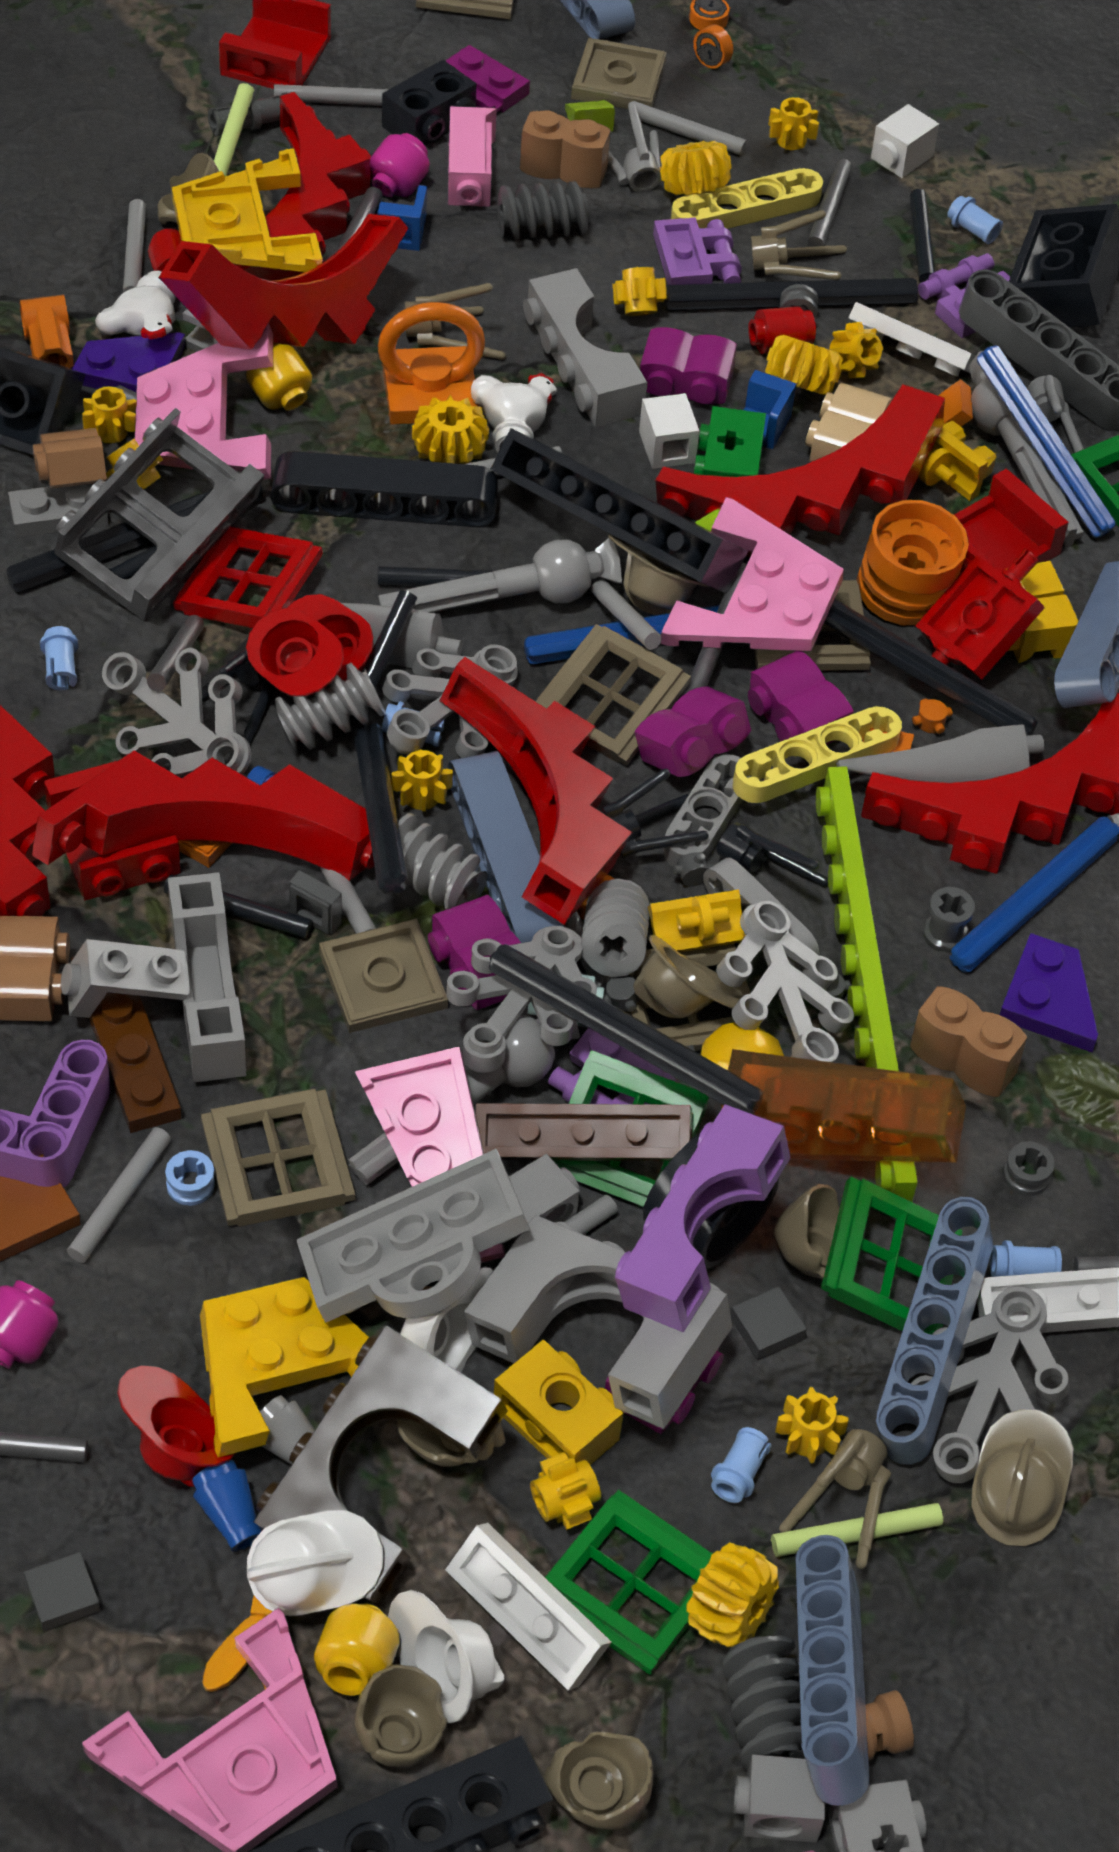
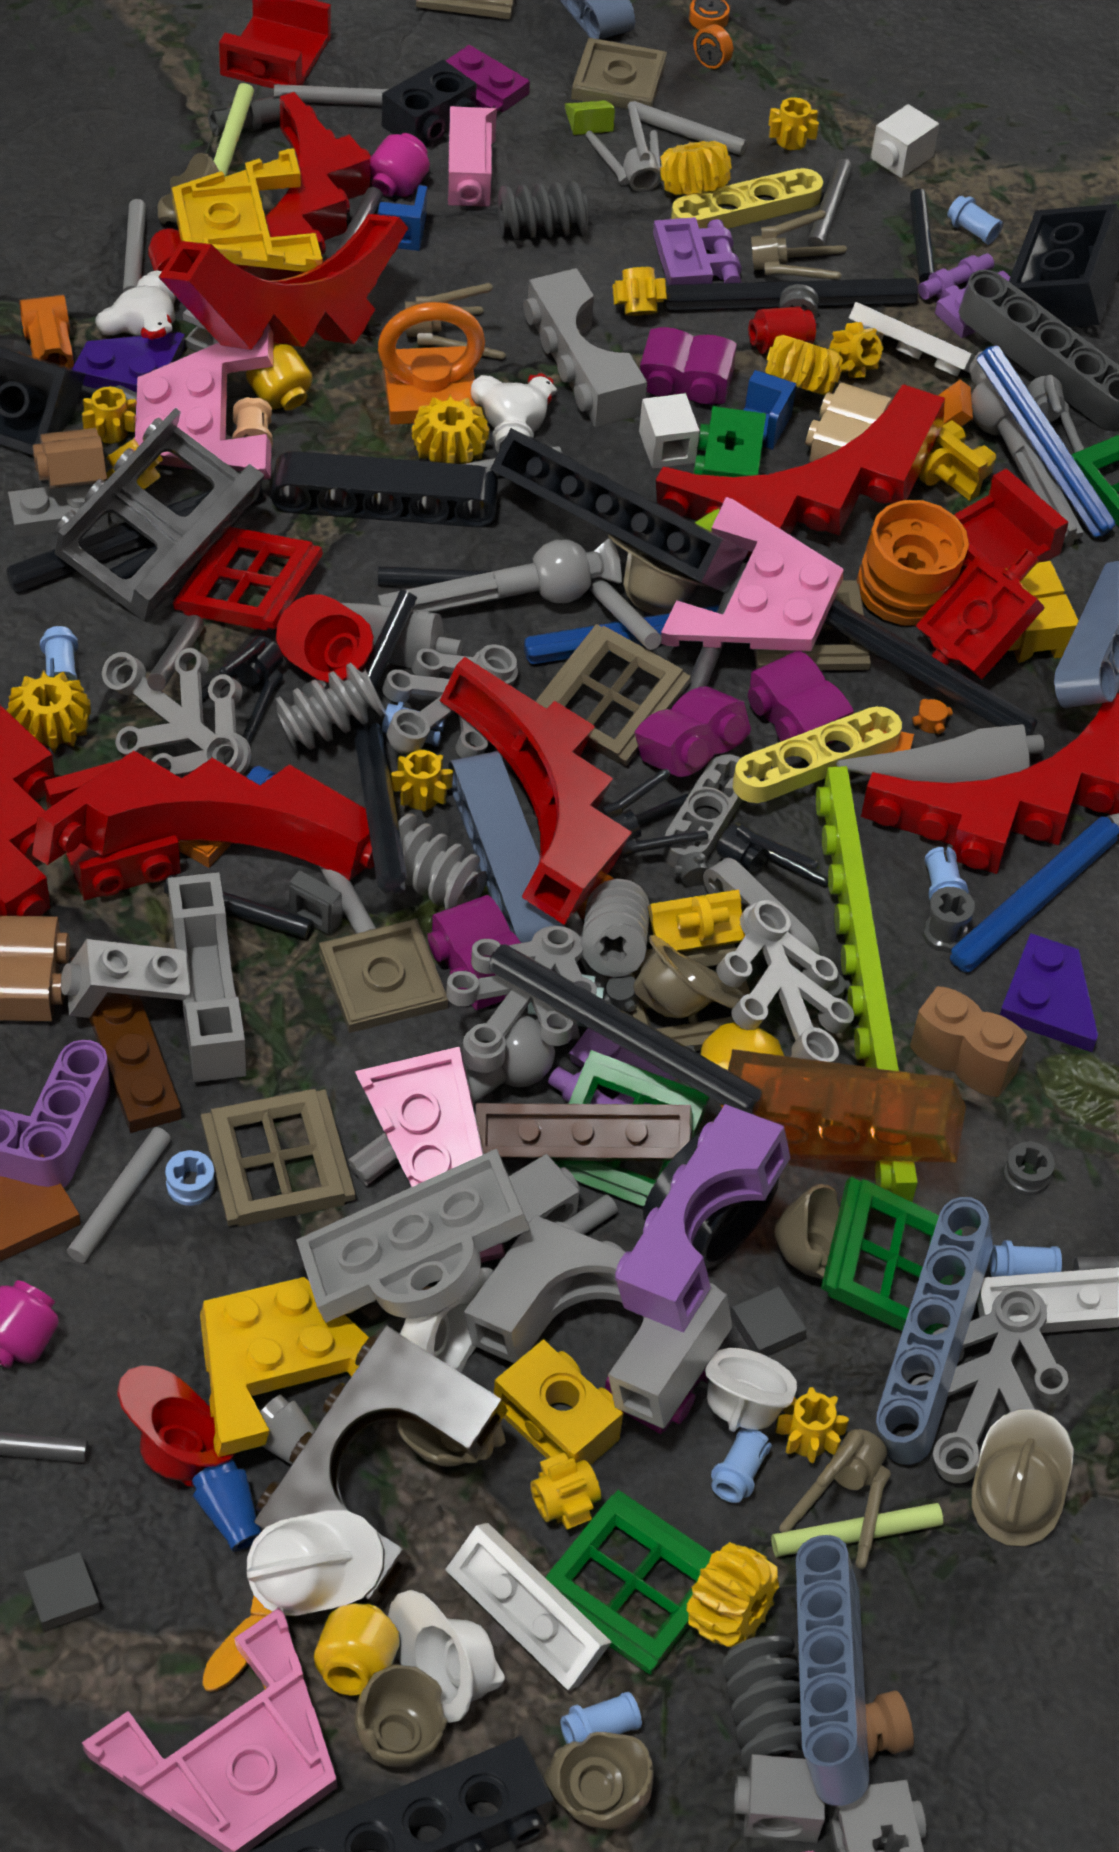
red piece [246,608,344,696] -> none
medium nougat brick [520,110,611,188] -> none
none -> yellow gear [6,670,91,754]
none -> light nougat bush [232,397,273,448]
none -> light blue pin [560,1692,642,1744]
none -> white piece [705,1348,797,1432]
none -> light blue pin [924,847,969,899]

